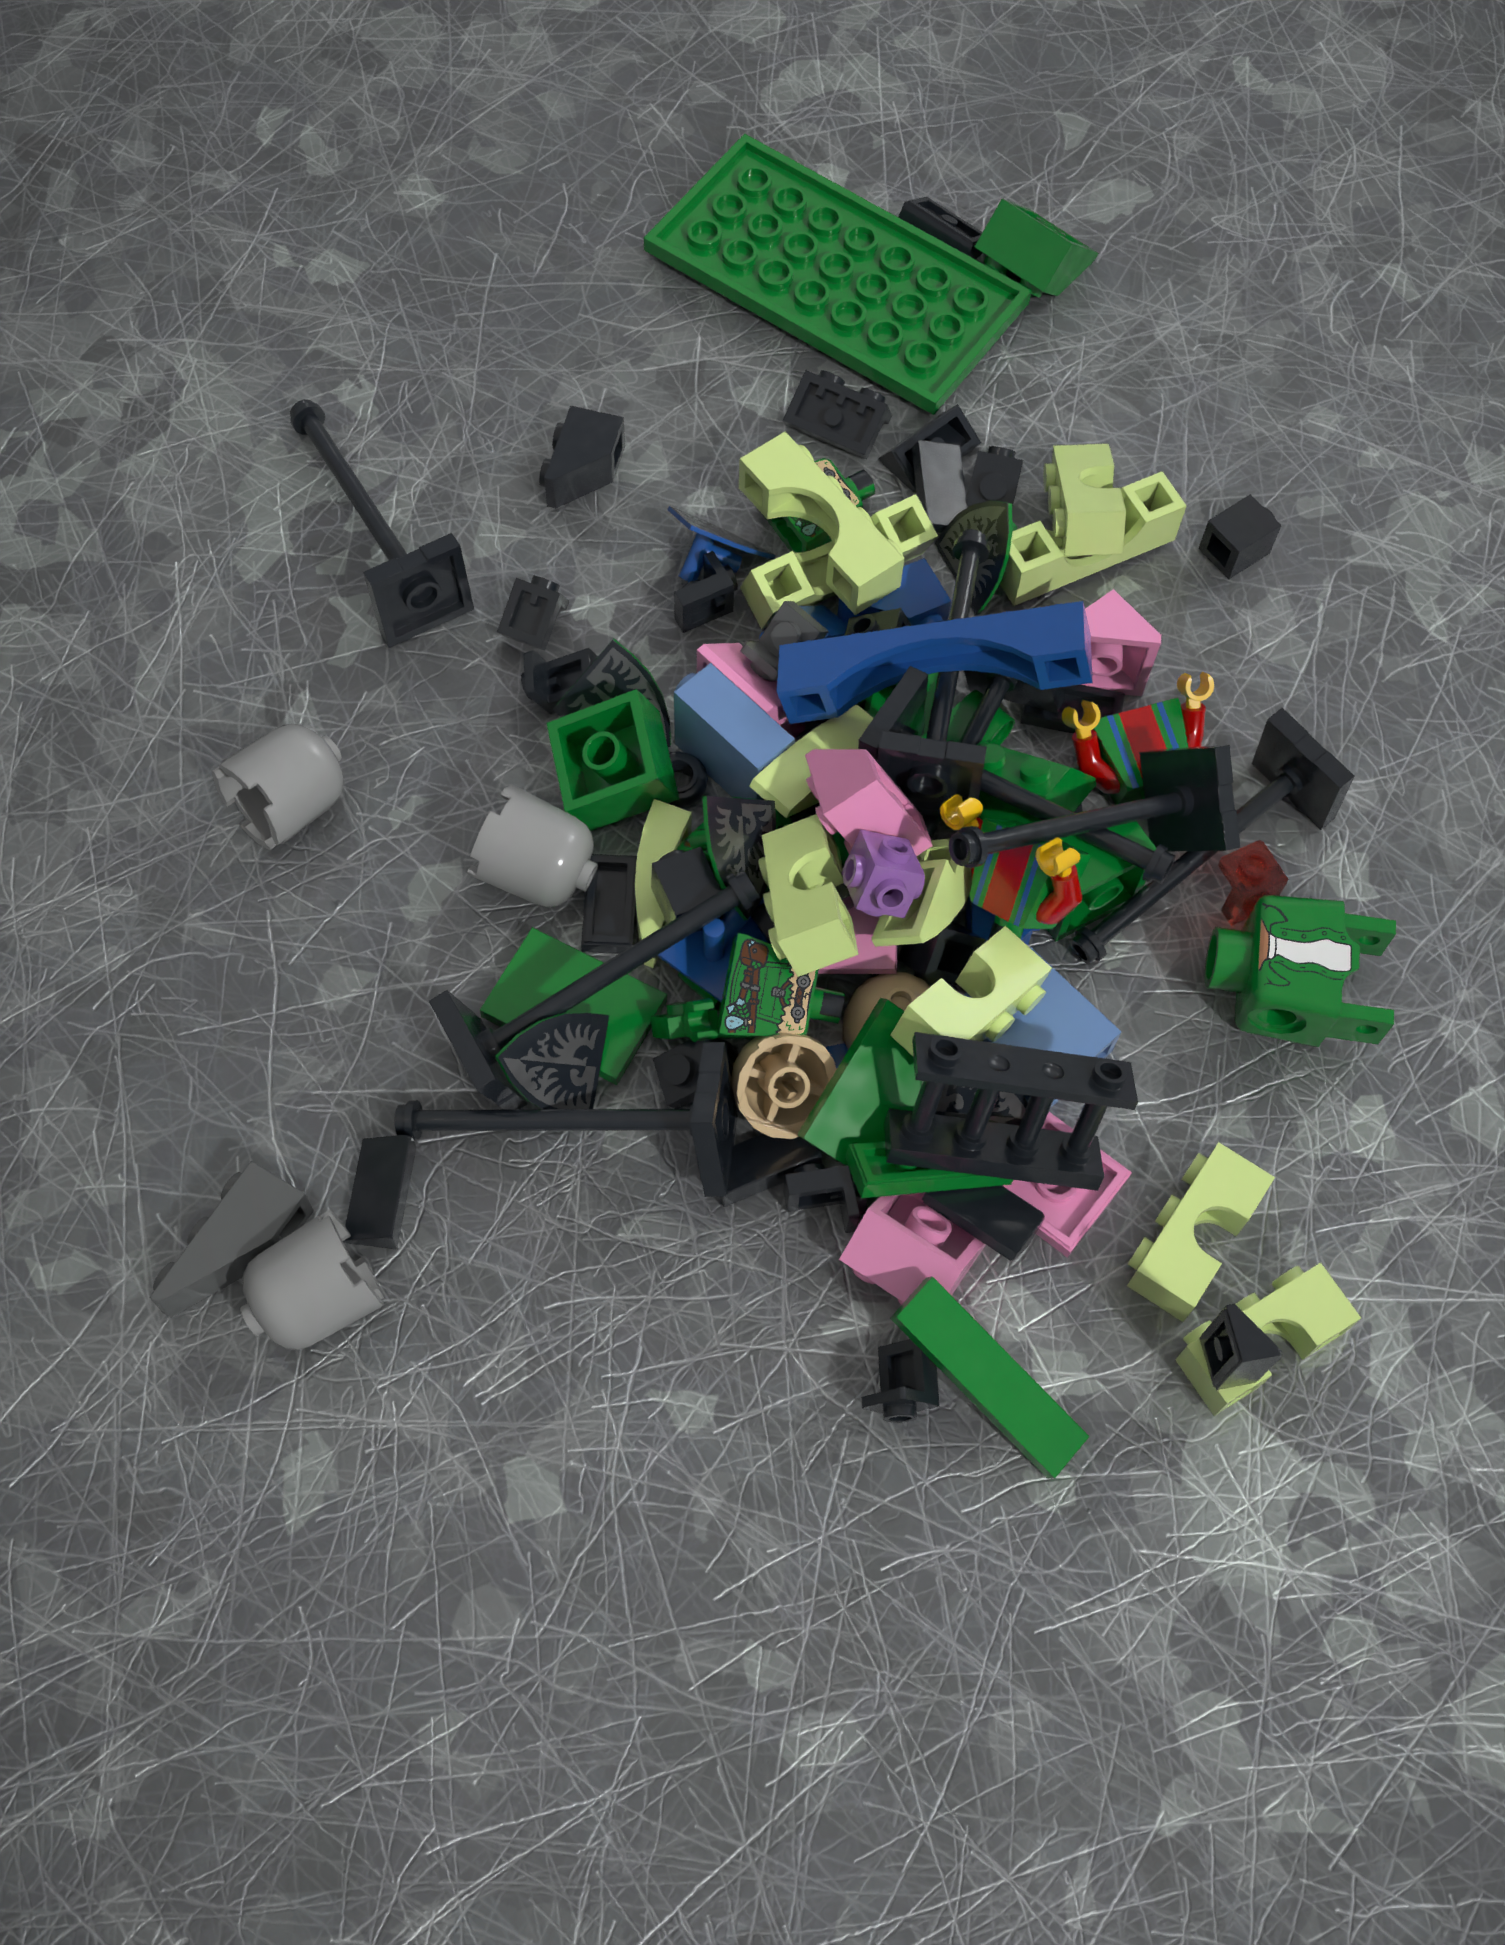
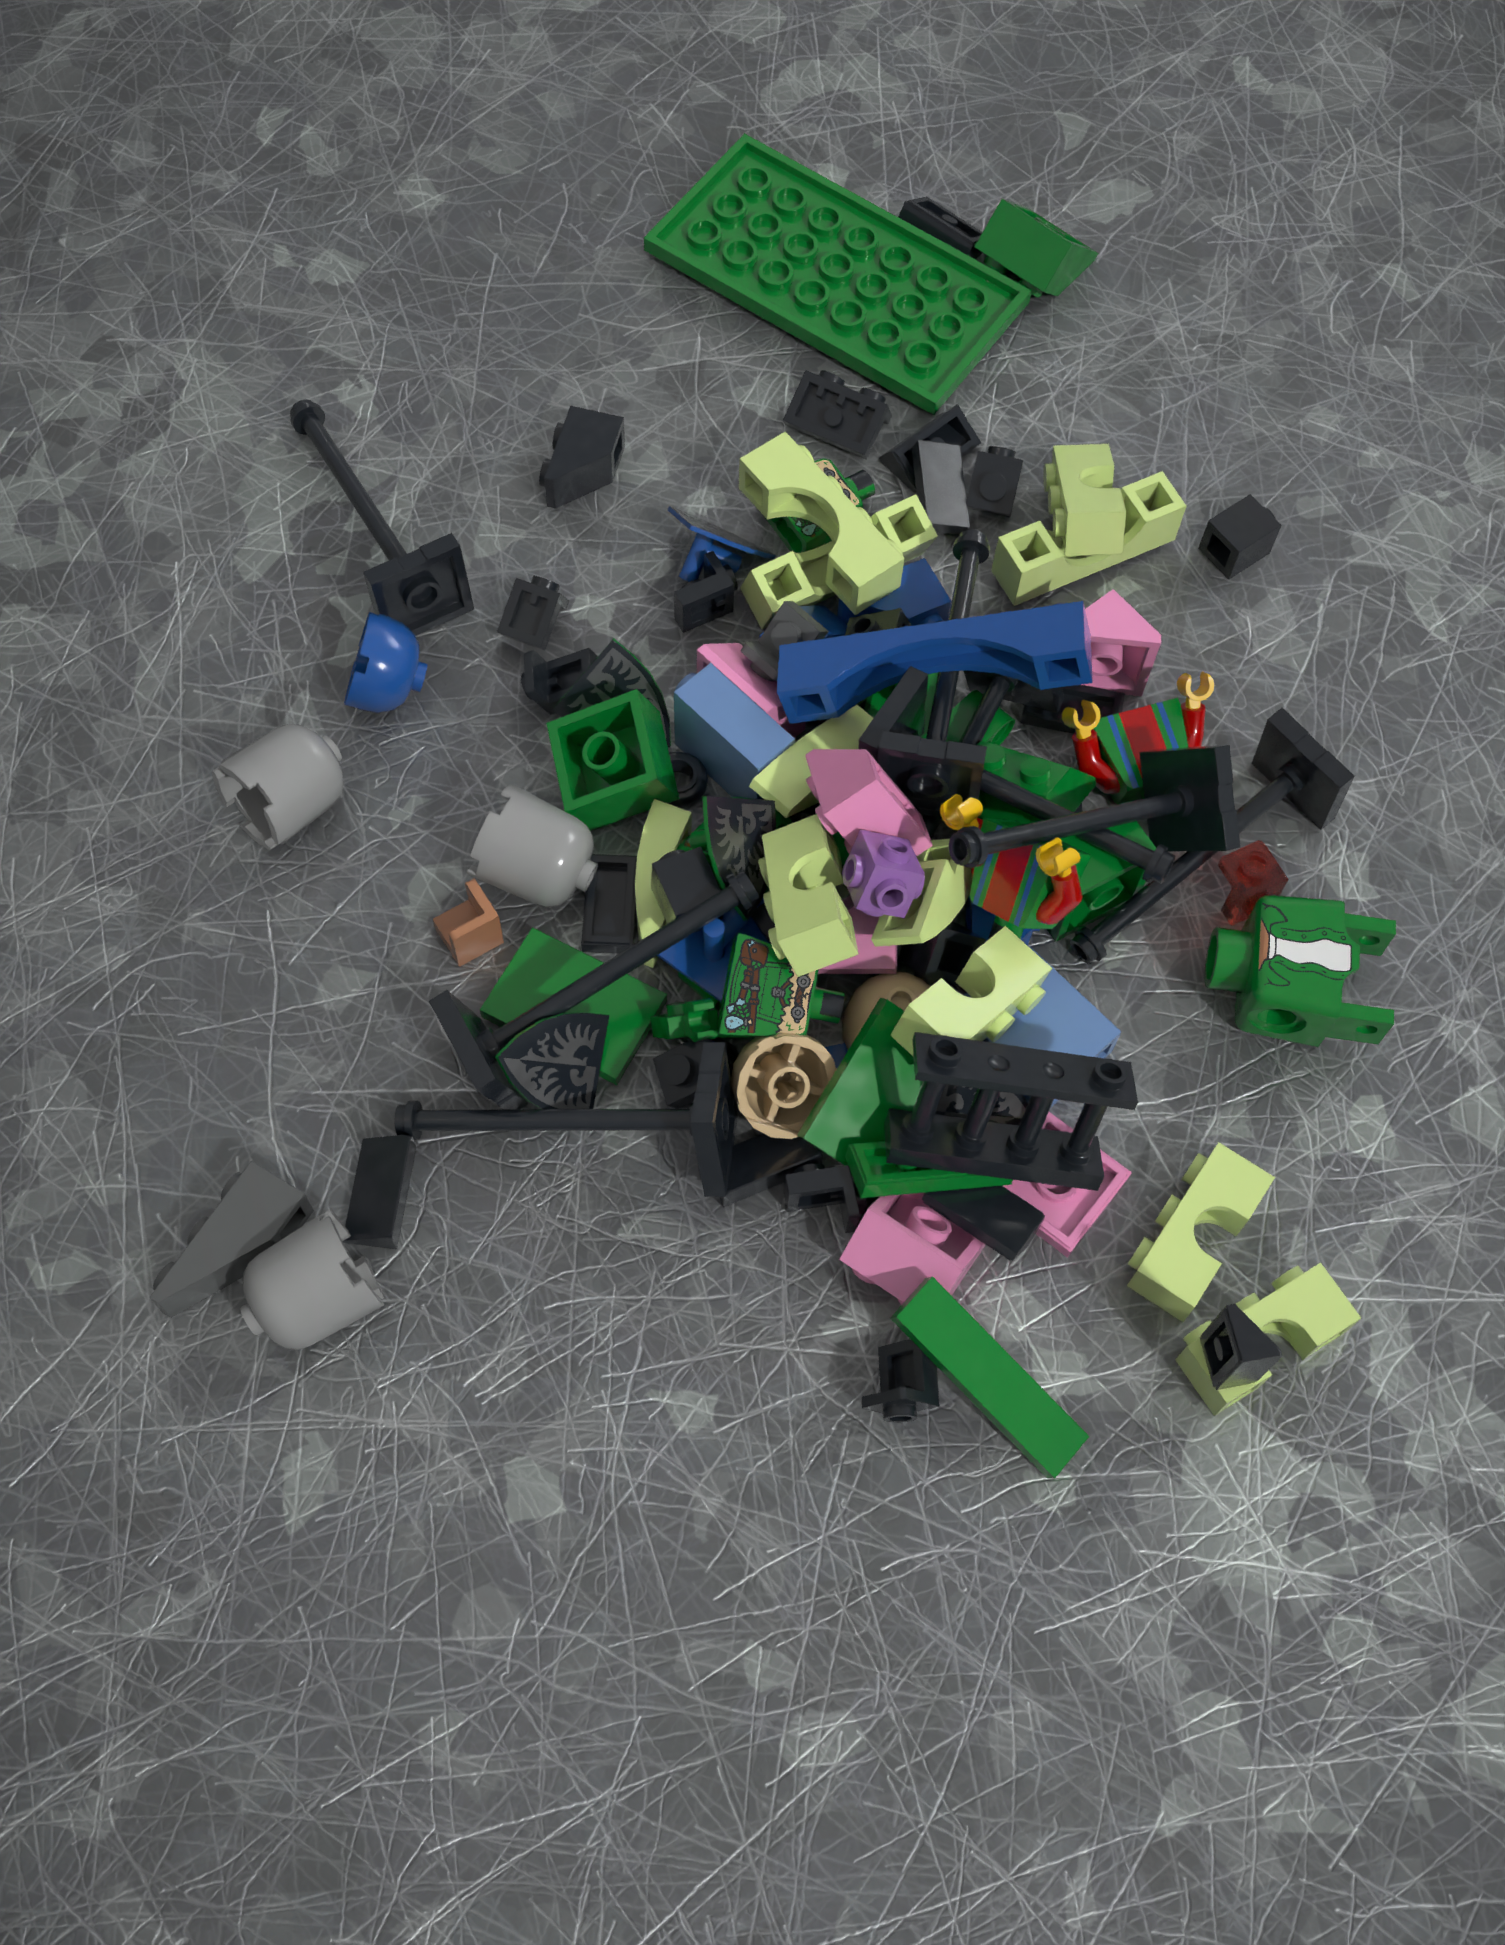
shield [935,500,1018,614] -> none
none -> blue cylinder [344,612,428,713]
none -> nougat panel [432,878,504,967]

